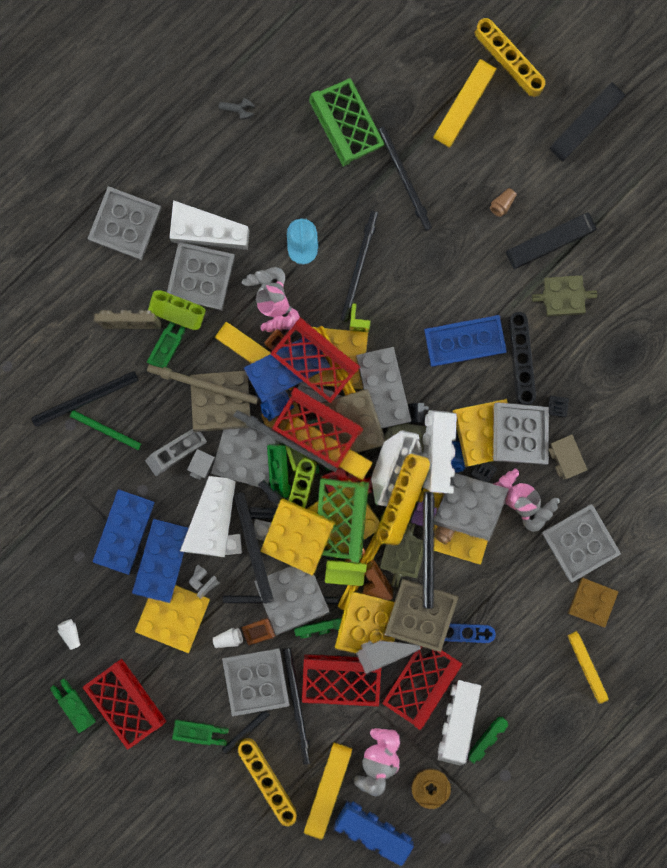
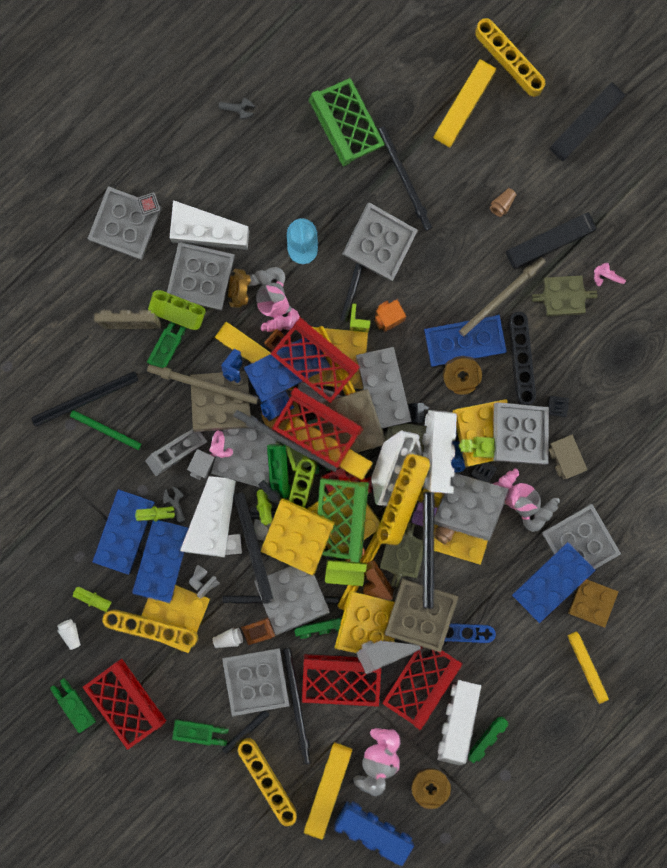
none -> lime axle [73,587,112,613]
none -> yellow beam [103,610,198,648]
none -> lime axle [135,506,175,522]
none -> tile [136,192,161,217]
none -> dark grey bar [163,486,185,523]
none -> bright pink piece [210,430,233,458]
none -> blue bracket [221,349,243,383]
none -> pearl gold plate [228,269,251,308]
none -> lime axle [256,489,272,525]
none -> light grey plate [342,203,418,281]
none -> orange brick [374,300,406,332]
none -> pearl gold plate [443,356,482,395]
none -> dark tan bar [459,257,546,337]
none -> lime plate [459,437,494,458]
none -> blue plate [512,542,595,623]
none -> bright pink piece [594,263,626,286]

